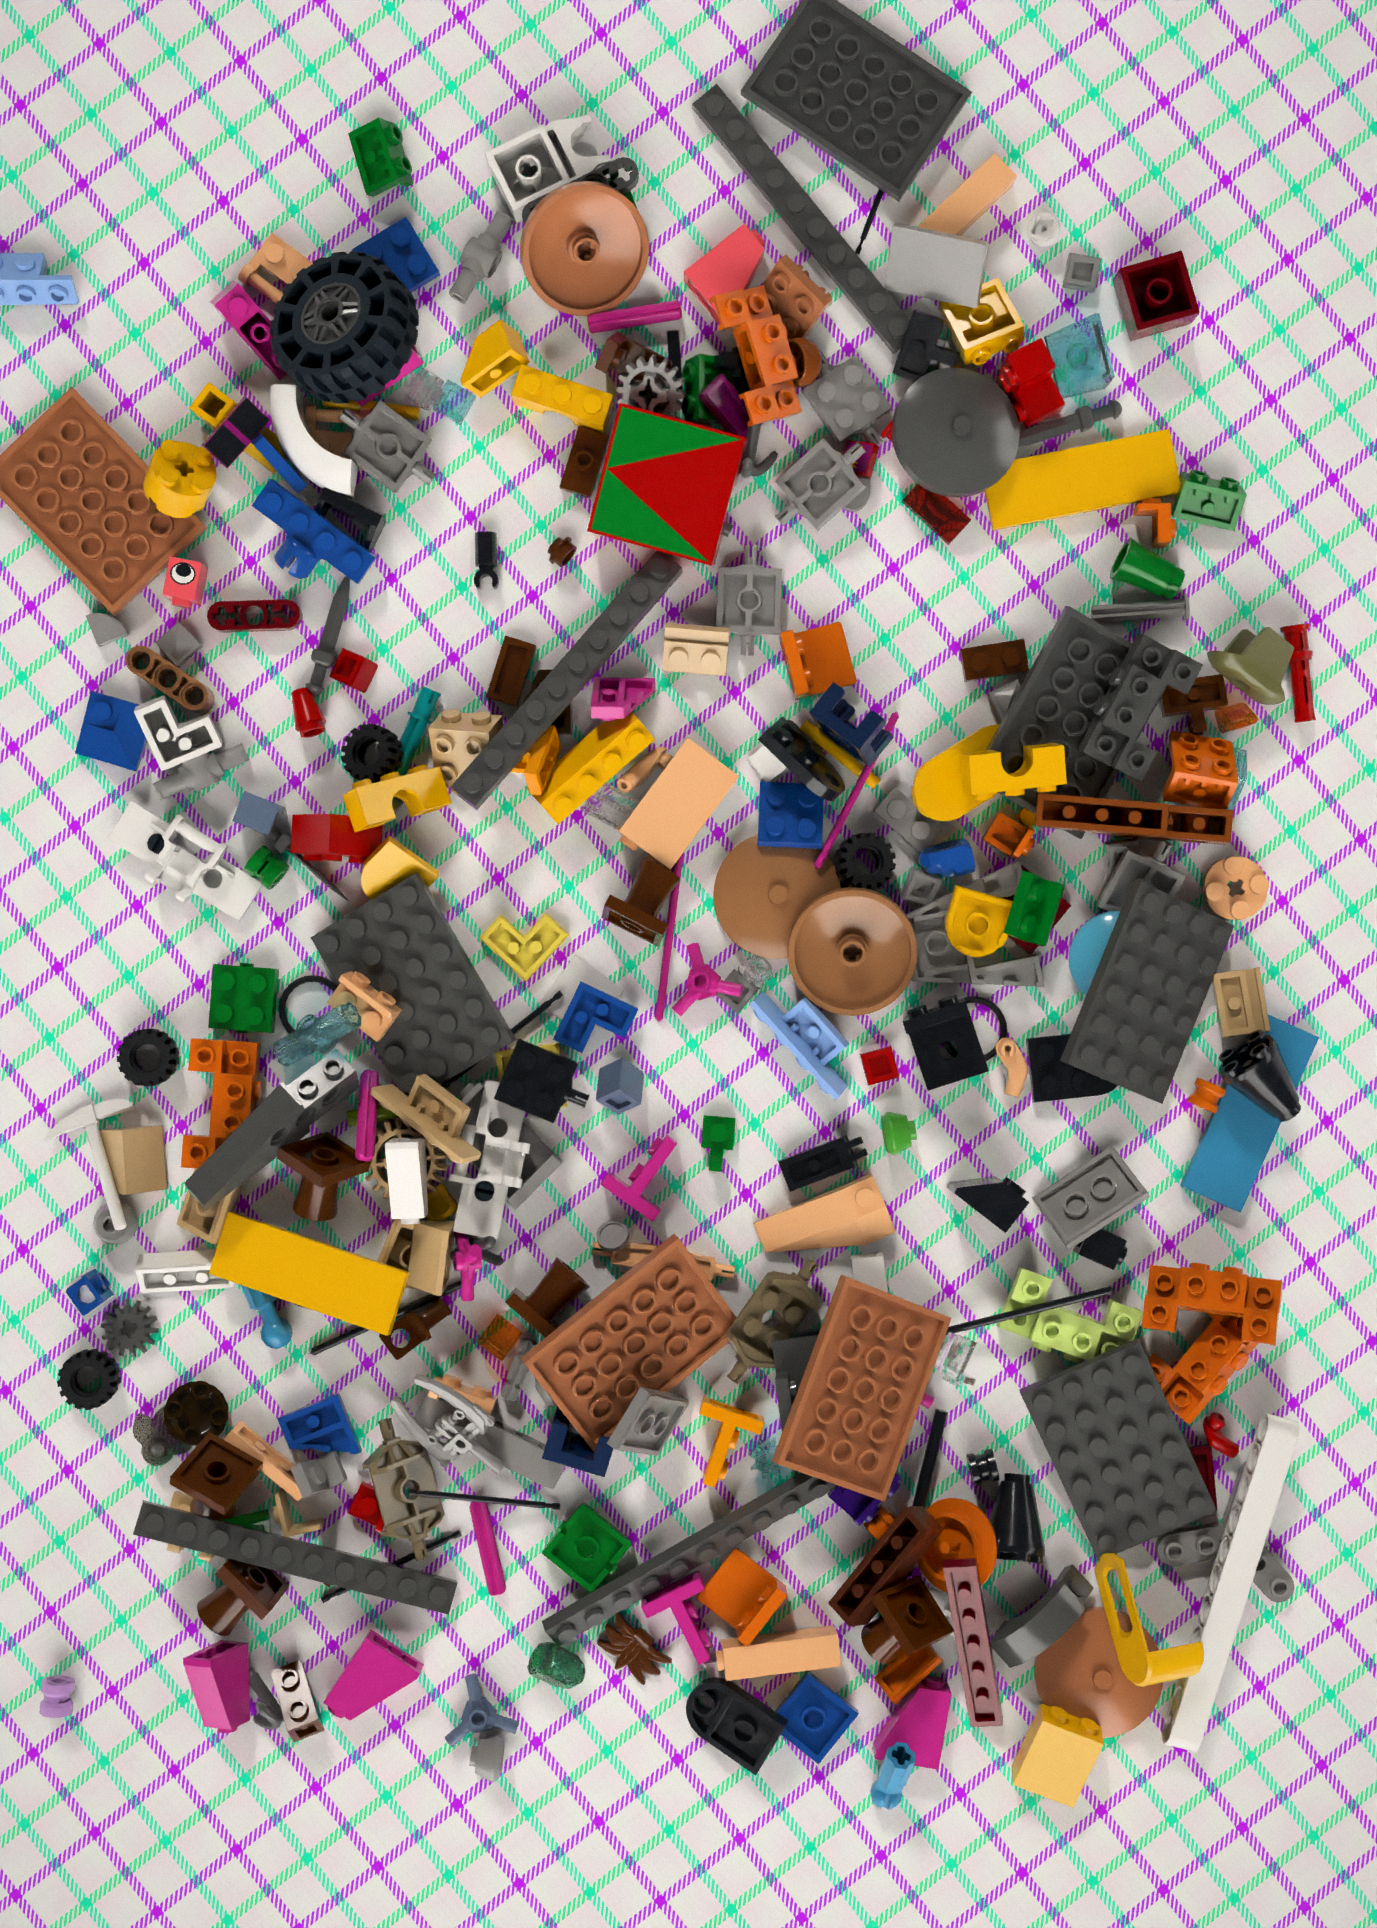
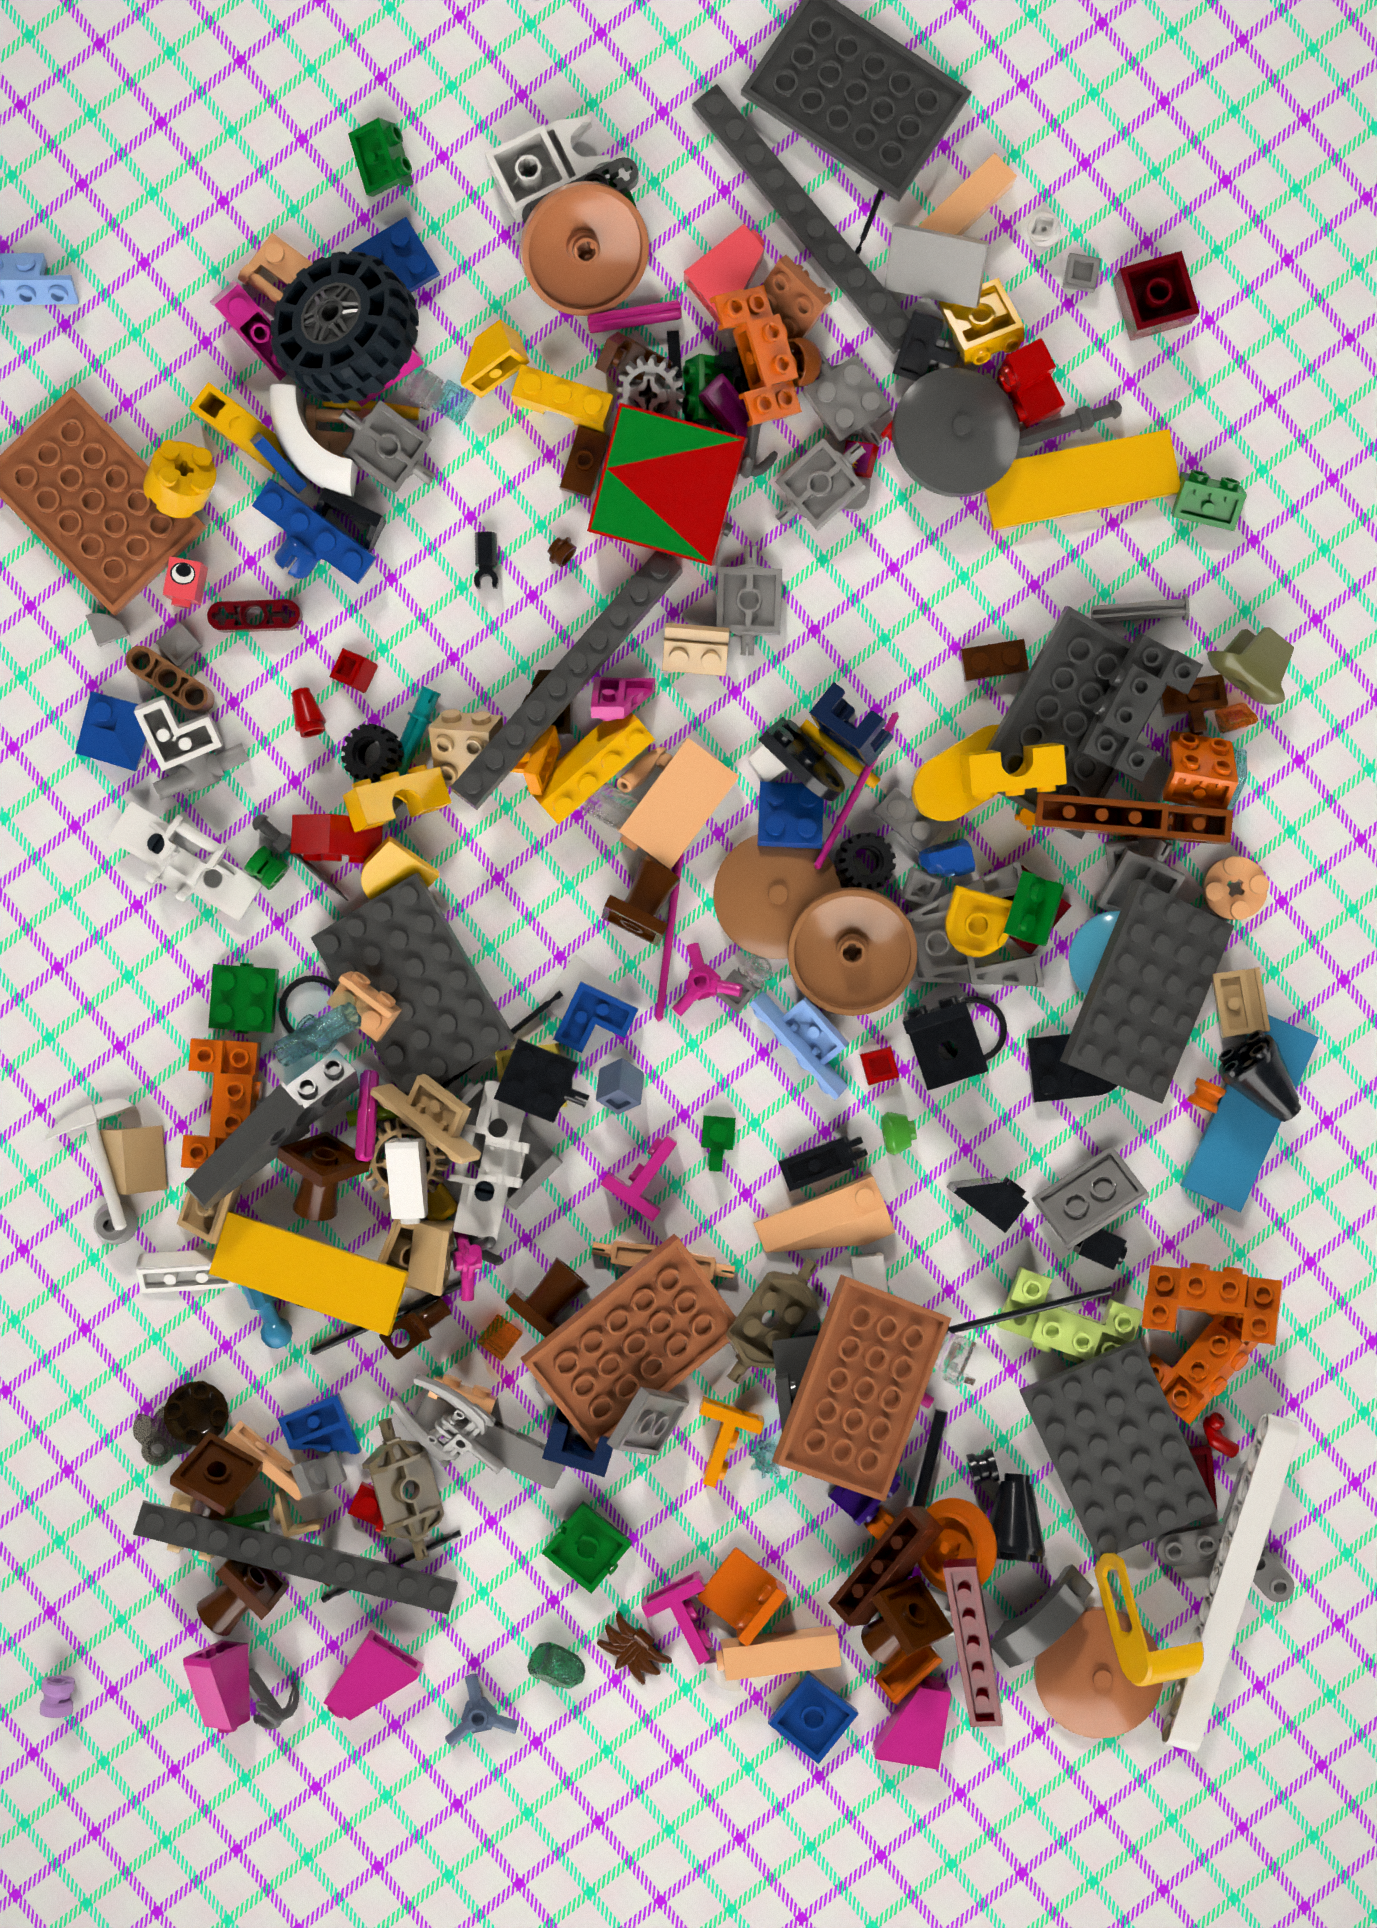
black tyre [57,1349,121,1410] -> none
blue bracket [66,1269,114,1315] -> none
dark grey gear [101,1299,159,1357] -> none
black tyre [117,1029,179,1086] -> none
black tile [202,397,270,468] -> none
sand blue panel [232,791,285,835] -> none
bracket [271,1660,325,1742] -> none
dark grey sword [306,576,350,695] -> none
black piece [408,1489,560,1510] -> none
light grey pin [449,211,513,304] -> none
dark pink axle [469,1502,506,1596] -> none
light grey cone [469,1736,505,1782] -> none
light yellow tile [479,913,570,981] -> none
reddish brown tile [486,635,536,707] -> none
light grey axle [501,1338,537,1401] -> none
dark grey plate [542,1473,836,1647] -> none
light grey piece [596,1220,629,1251] -> none
black plate [686,1677,789,1776] -> none
orange bracket [779,622,857,700] -> none
dark azure piece [870,1742,915,1810] -> none
clear red tile [902,484,971,545] -> none
orange bracket [981,812,1035,859] -> none
light grey tile [987,679,1021,723] -> none
light nougat arm [995,1037,1028,1098] -> none
yellow brick [1011,1703,1104,1808] -> none
clear light blue slope [1044,313,1115,399] -> none
green plant [1110,538,1185,600] -> none
orange bracket [1133,498,1176,548] -> none
red pin [1280,623,1316,723] -> none

